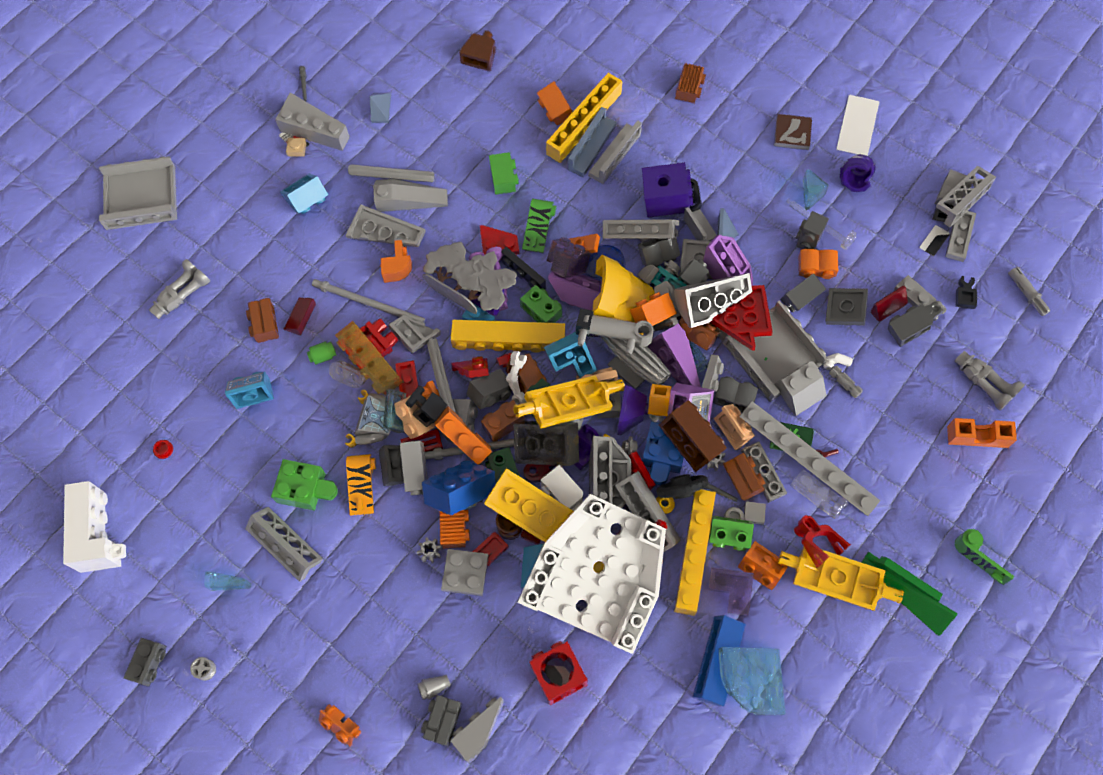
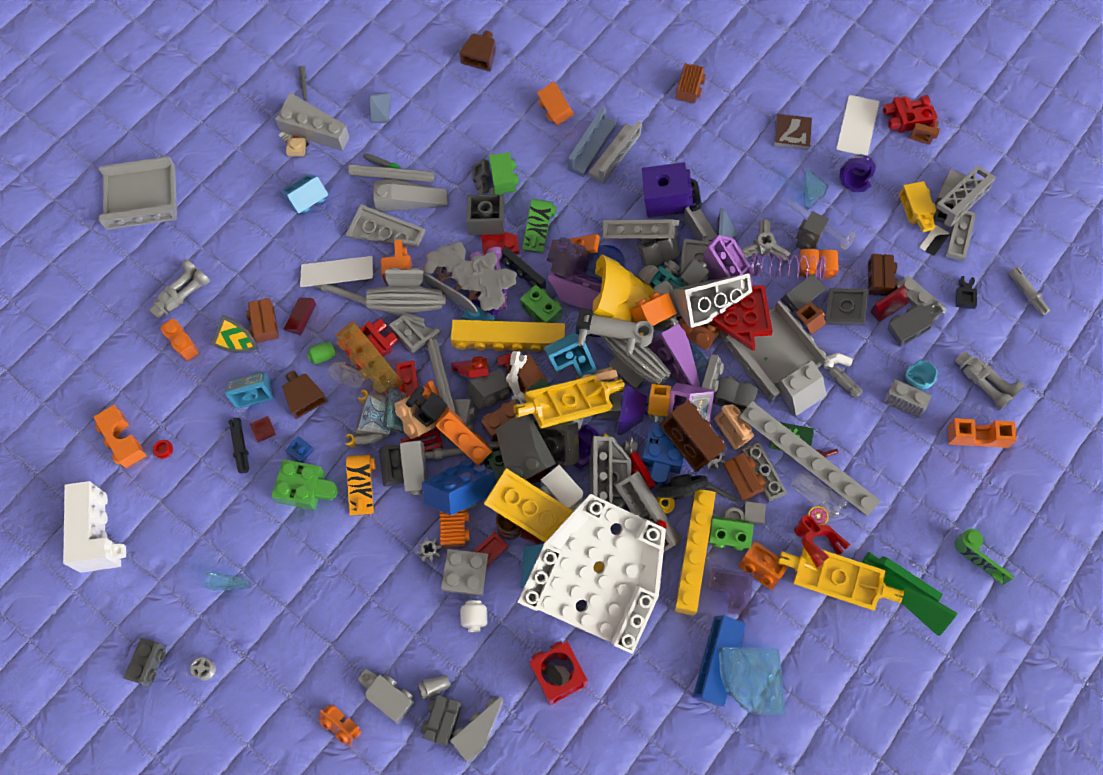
light grey fence [245,507,323,582] -> none
yellow brick [546,72,622,163] -> none
none -> orange arch [93,405,147,468]
none -> orange brick [161,318,199,362]
none -> shield [211,315,258,353]
none -> black axle [228,418,249,473]
none -> clear red tile [250,416,276,442]
none -> reddish brown torso [282,371,328,419]
none -> blue tile [285,436,314,463]
none -> white sticker [300,256,373,287]
none -> light grey hinge [358,669,415,724]
none -> dark grey piece [363,154,401,169]
none -> light grey plate [366,268,446,312]
none -> white head [460,600,487,632]
none -> dark grey hinge [466,188,505,235]
none -> dark grey plate [472,159,490,193]
none -> dark grey slope [495,414,556,480]
none -> light grey bush [741,219,790,261]
none -> medium lavender piece [751,253,825,280]
none -> dark orange brick [796,301,826,335]
none -> tile [807,506,829,526]
none -> reddish brown brick [868,253,898,296]
none -> red hips [883,95,938,133]
none -> light grey brick [883,379,932,418]
none -> yellow hinge [899,181,936,232]
none -> medium azure hair [905,360,938,390]
none -> dark orange bracket [910,120,940,145]

